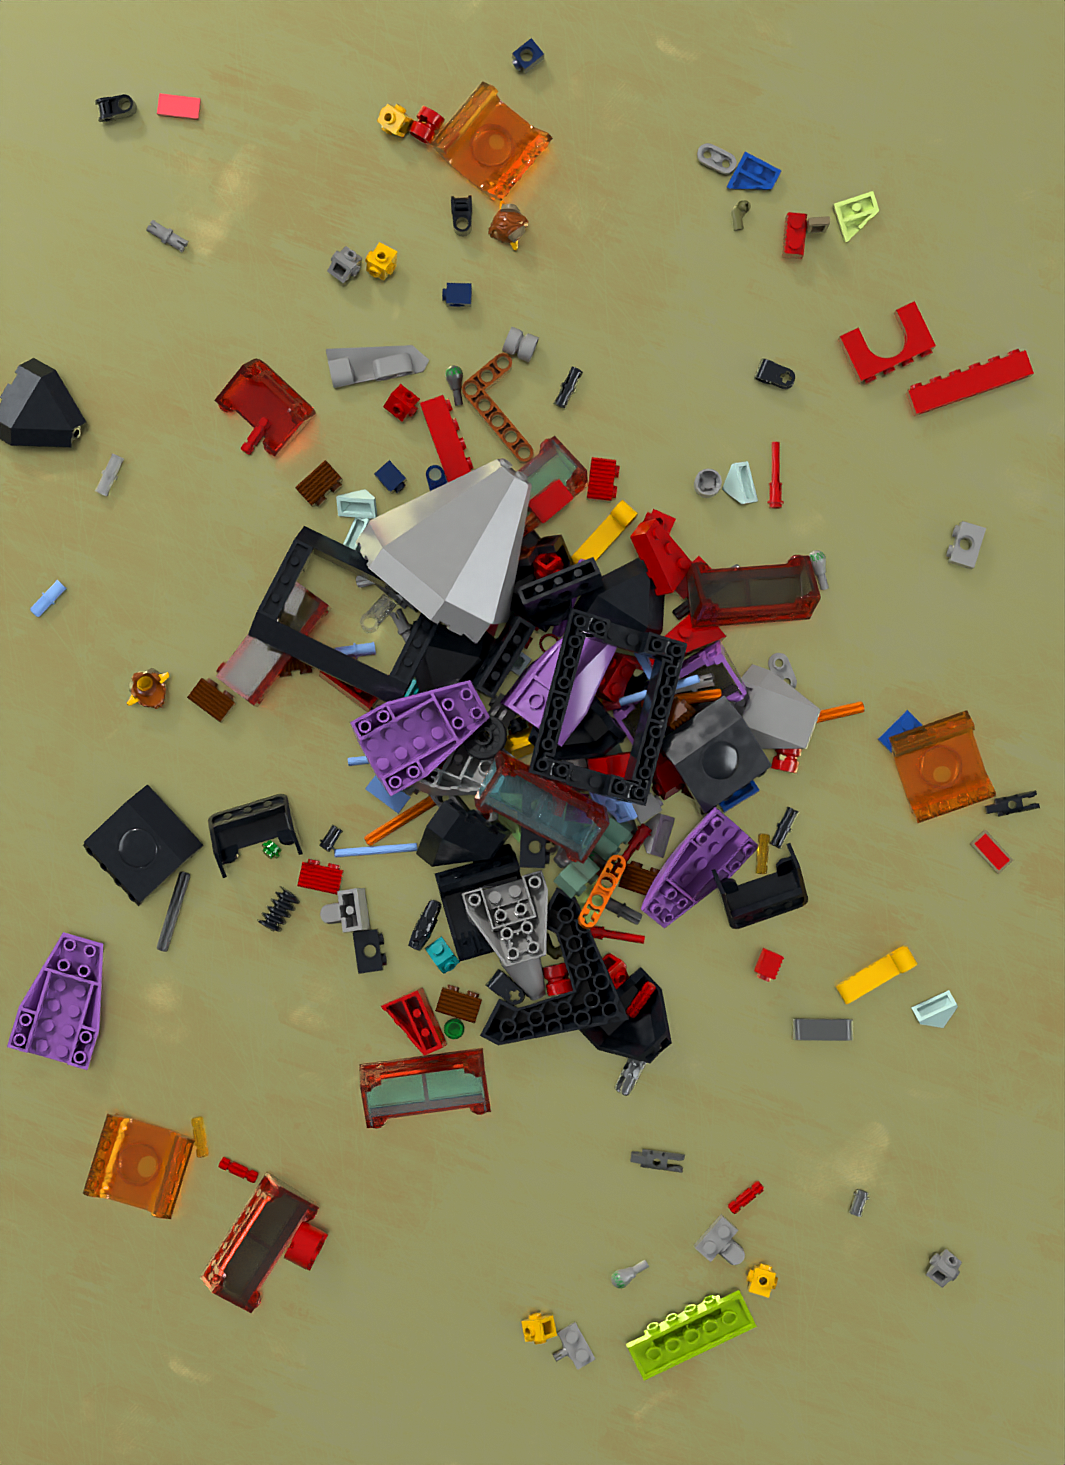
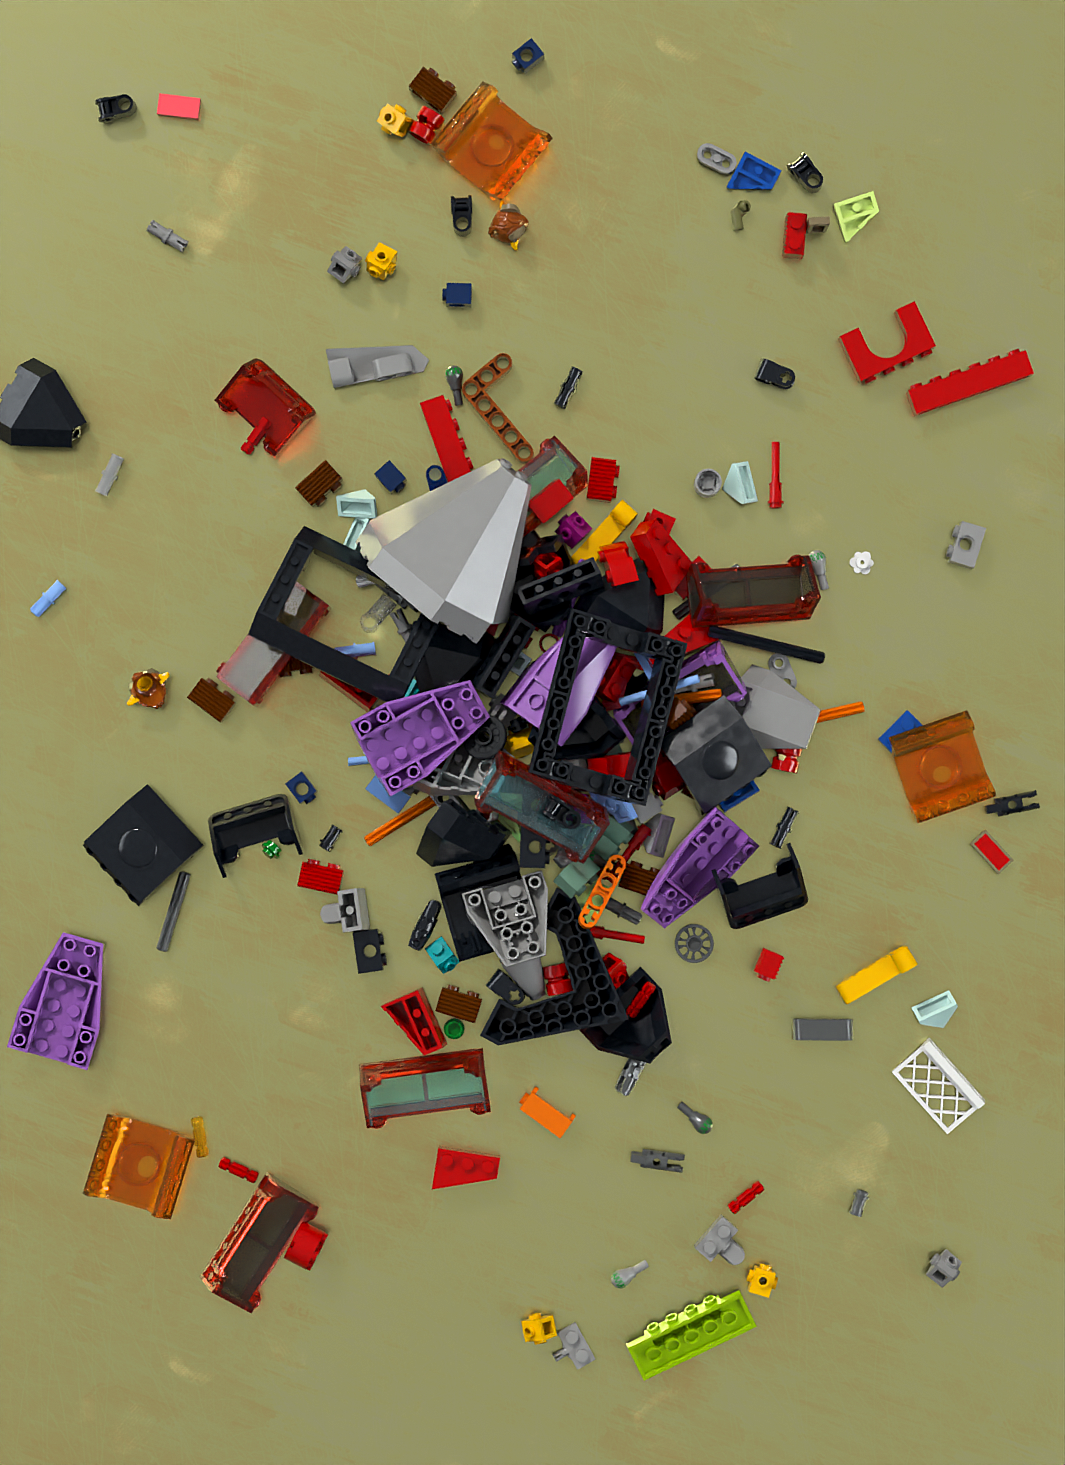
black piece [257,886,300,932] -> none
light blue bar [334,843,417,857] -> none
red brick [383,384,420,422] -> none
light grey wheel [502,327,539,362] -> none
olive arm [546,933,563,960] -> none
clear yellow axle [756,834,770,874] -> none
none -> dark blue brick [285,771,318,805]
none -> reddish brown brick [409,67,457,114]
none -> red wedge [432,1146,500,1190]
none -> orange brick [519,1086,576,1138]
none -> black piece [539,794,581,829]
none -> magenta brick [555,511,592,549]
none -> red brick [597,541,639,586]
none -> dark grey wheel [675,924,714,963]
none -> dark grey piece [677,1102,713,1134]
none -> black axle [707,625,825,664]
none -> black piece [786,152,823,193]
none -> white plant [849,552,874,574]
none -> white fence [892,1038,985,1134]

